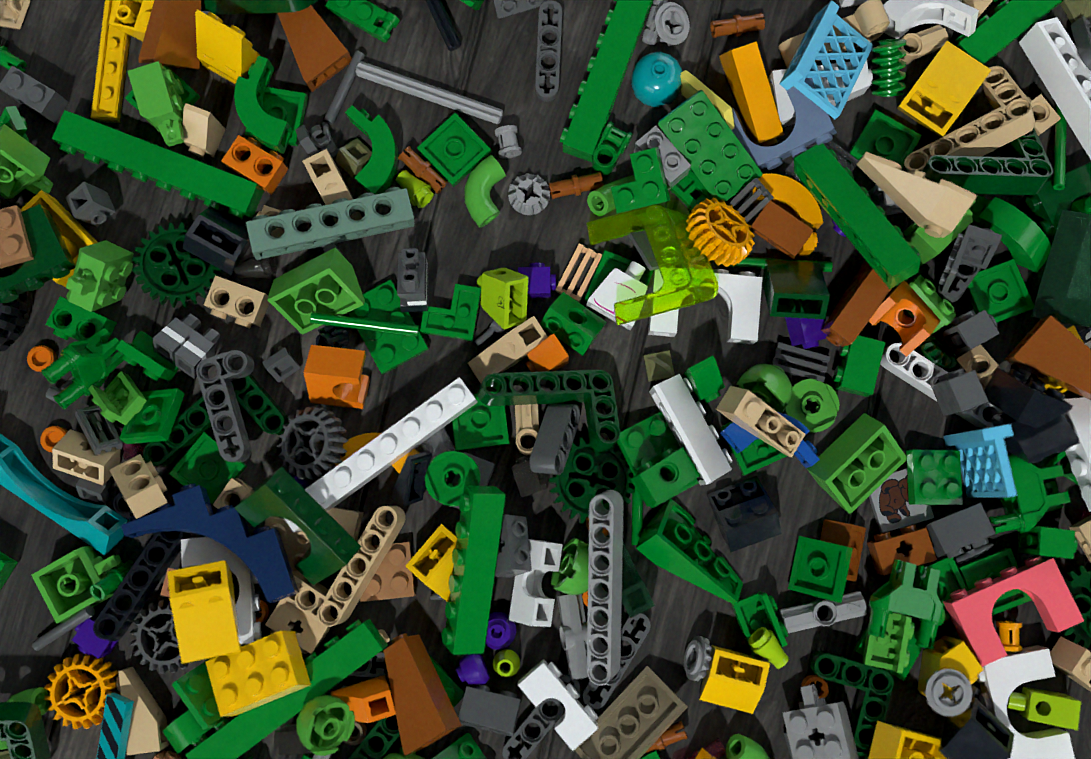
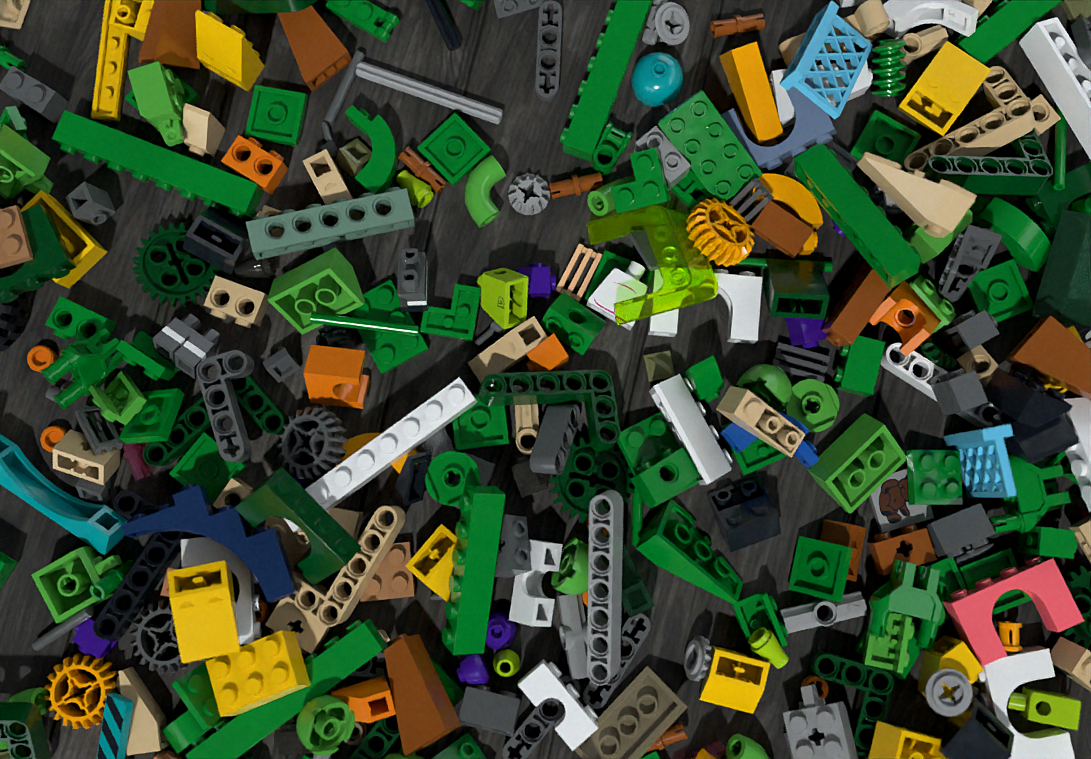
bright green hinge [66,240,134,312] -> none
tan brick [109,454,167,519] -> none
green arch [234,55,293,154] -> none
dark grey tile [295,125,330,157] -> none
light grey bush [495,125,522,159] -> none
light yellow tile [680,70,734,130] -> none

